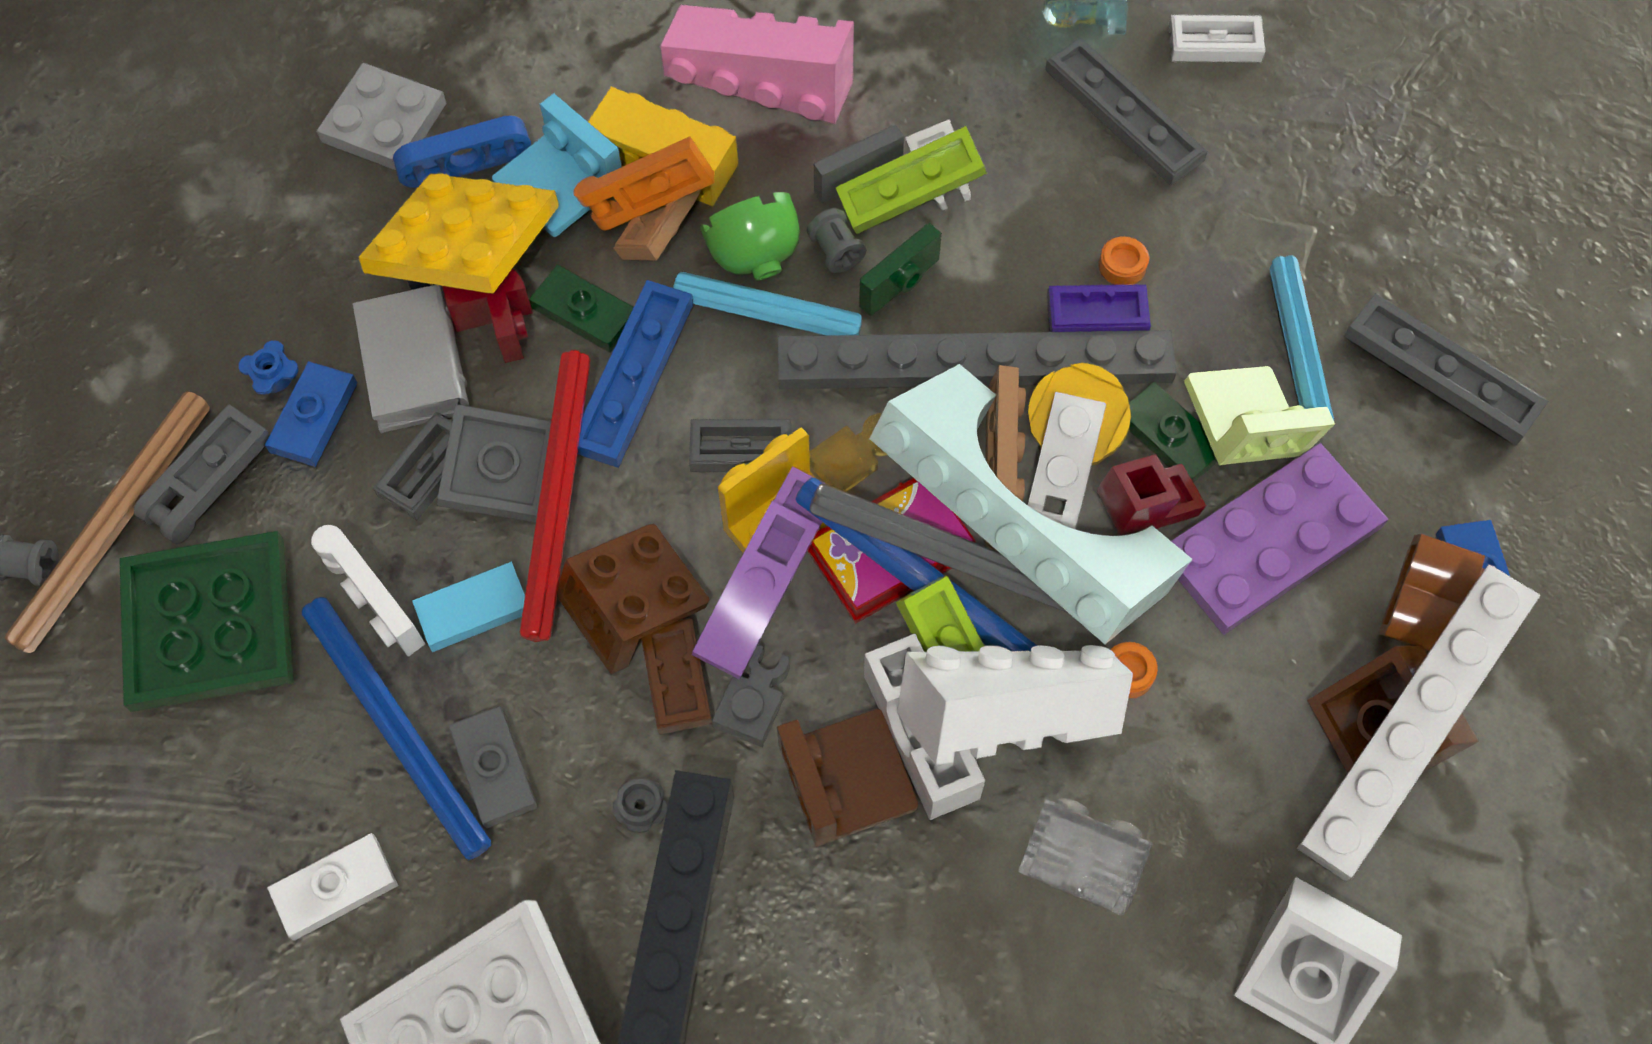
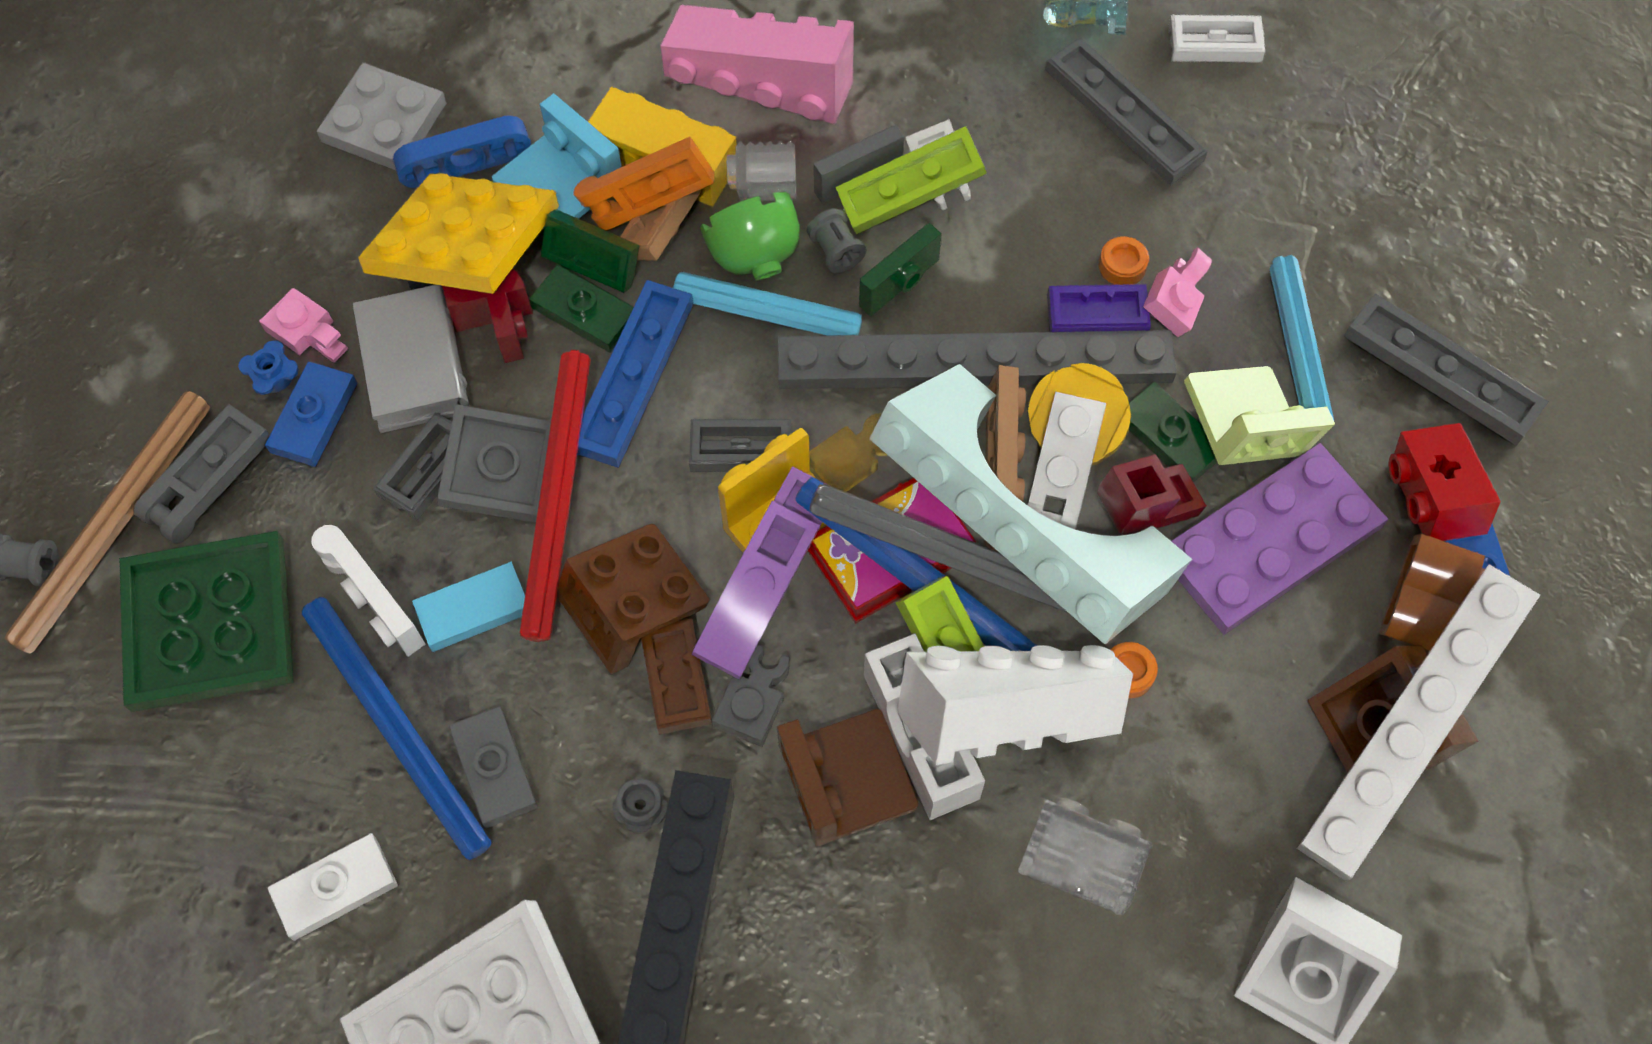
none -> bright pink plate [259,288,348,363]
none -> dark green plate [541,209,640,293]
none -> clear brick [727,141,797,201]
none -> bright pink plate [1143,247,1212,337]
none -> red brick [1388,423,1501,541]

